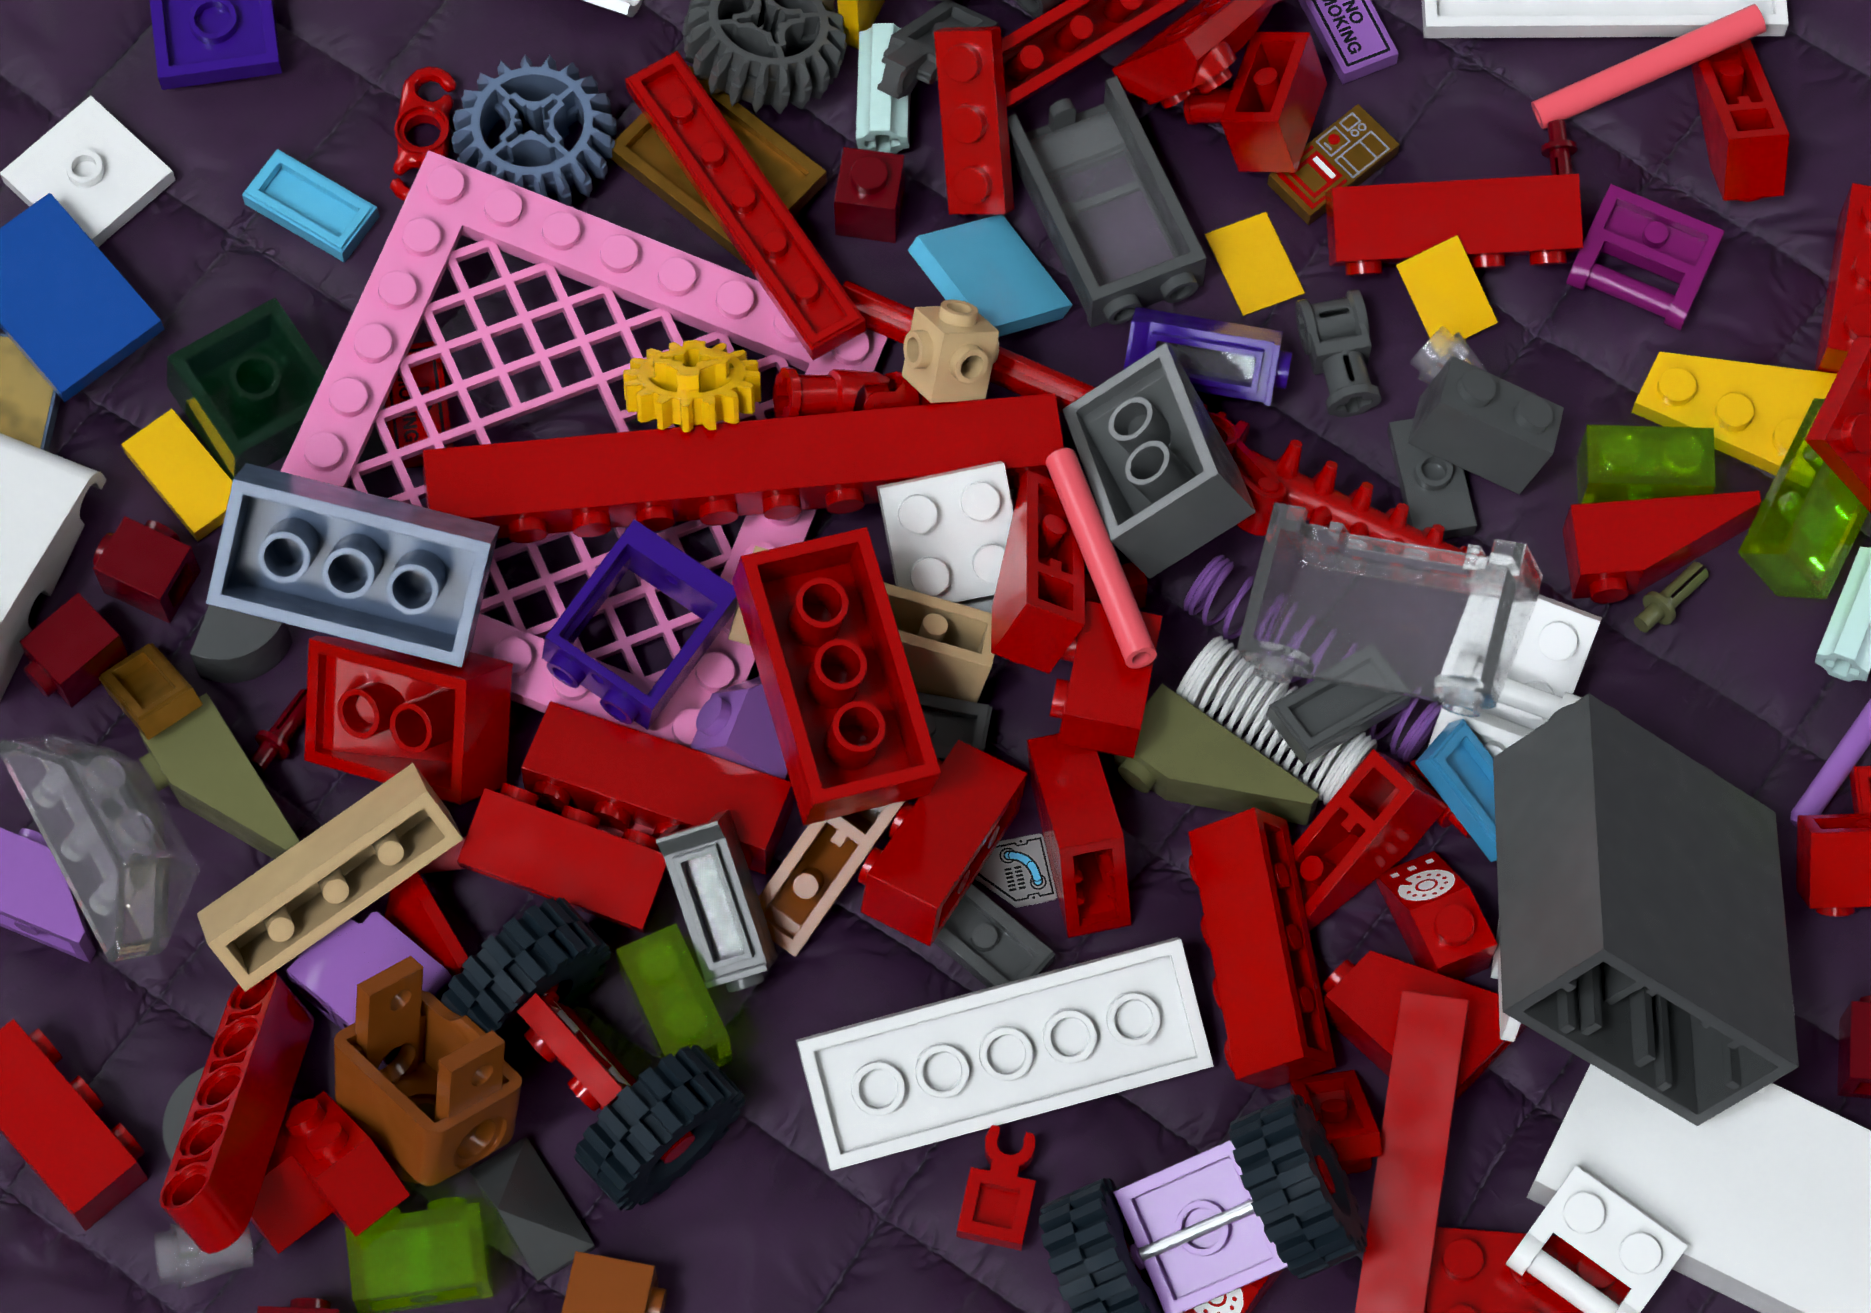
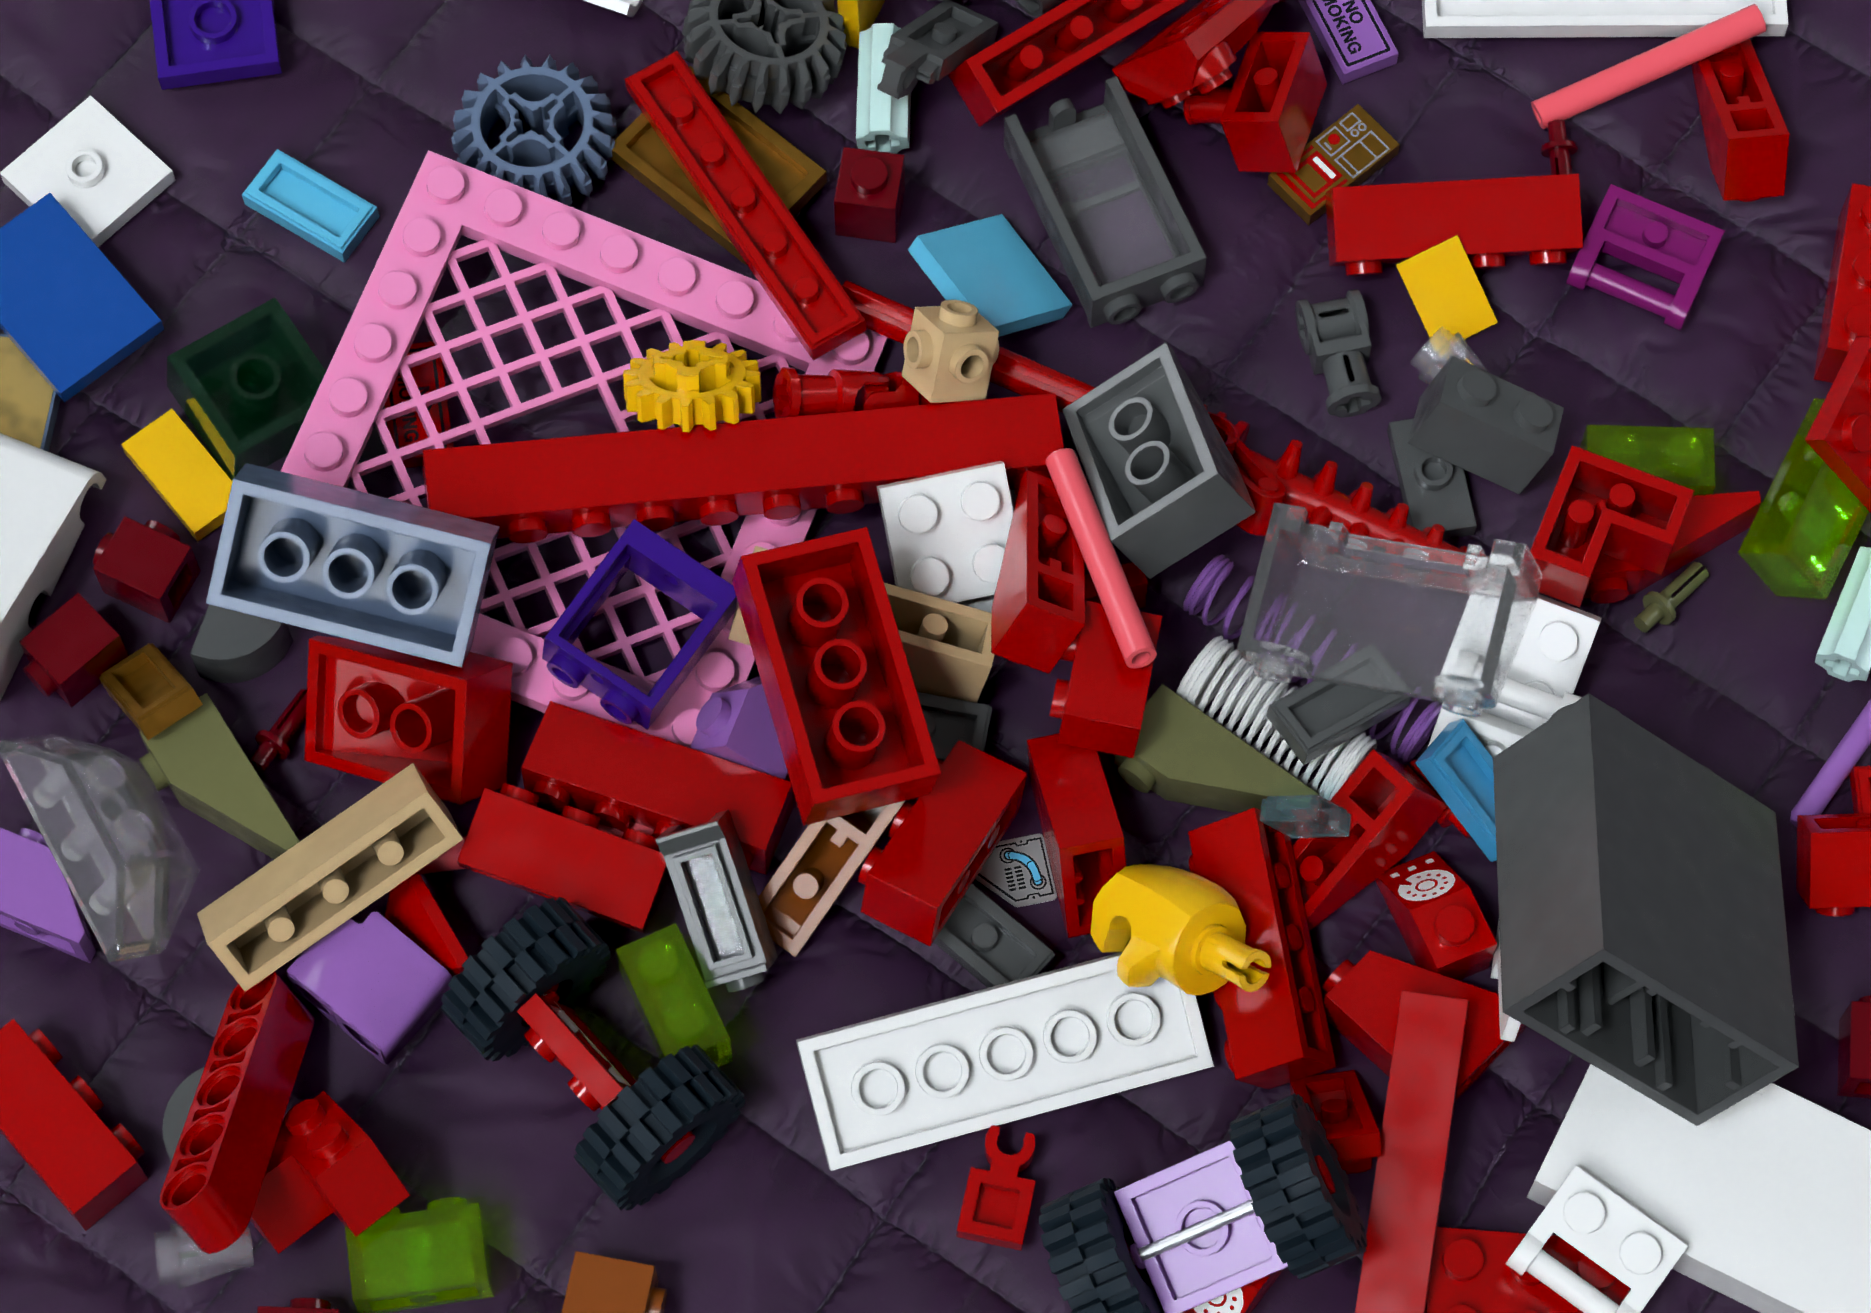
dark orange piece [334,956,522,1187] -> none
red piece [390,66,457,201] -> none
dark grey slope [469,1137,596,1284] -> none
red plate [934,26,1015,215] -> none
dark purple window [1124,307,1292,406] -> none
yellow sticker [1204,212,1305,316] -> none
yellow wing [1631,352,1837,488] -> none
none -> yellow piece [1091,864,1271,996]
none -> clear light blue tile [1260,795,1351,838]
none -> red brick [1519,445,1694,608]

